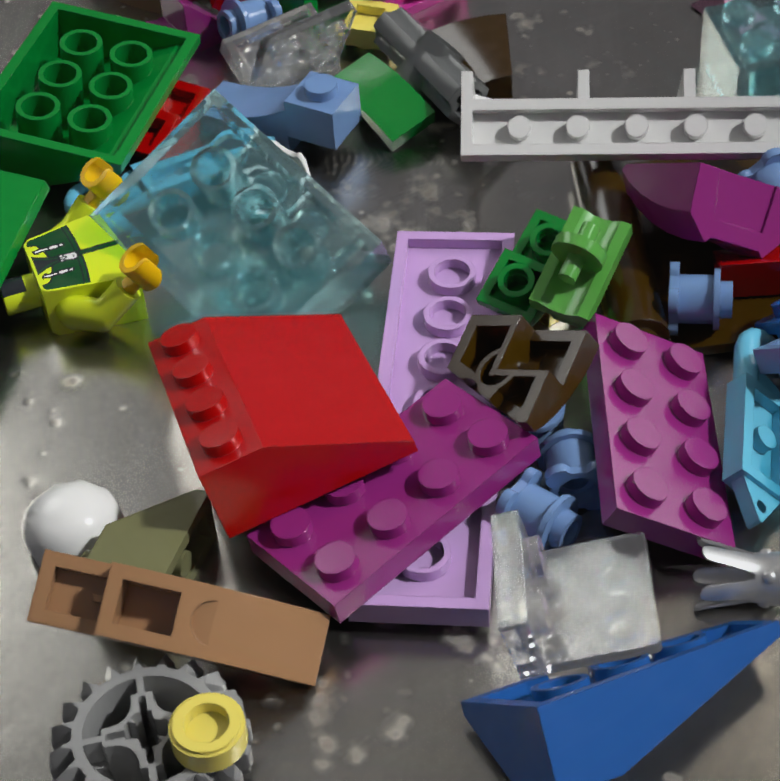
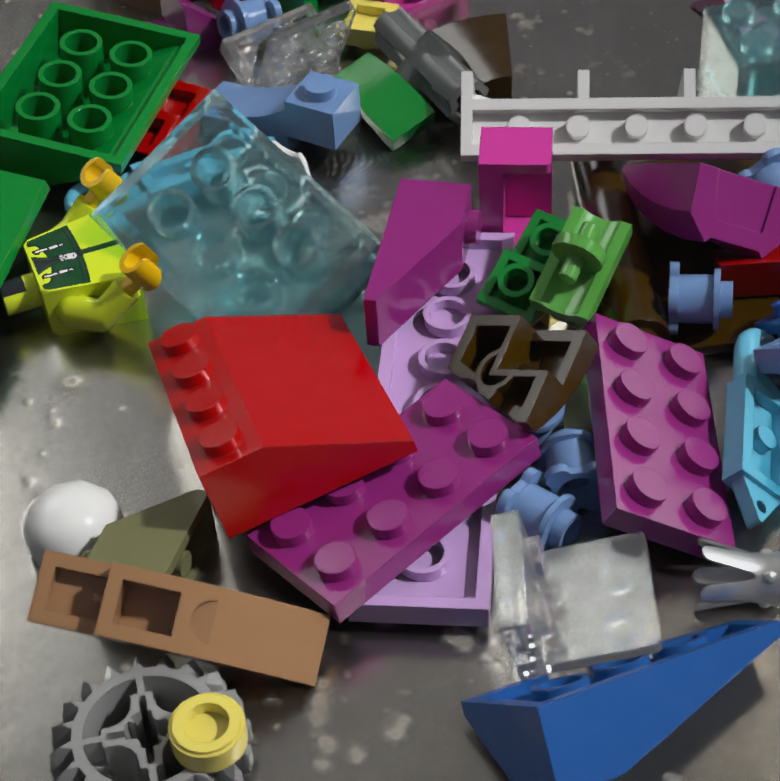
none -> magenta slope [363,178,482,346]
none -> dark pink panel [478,127,553,246]

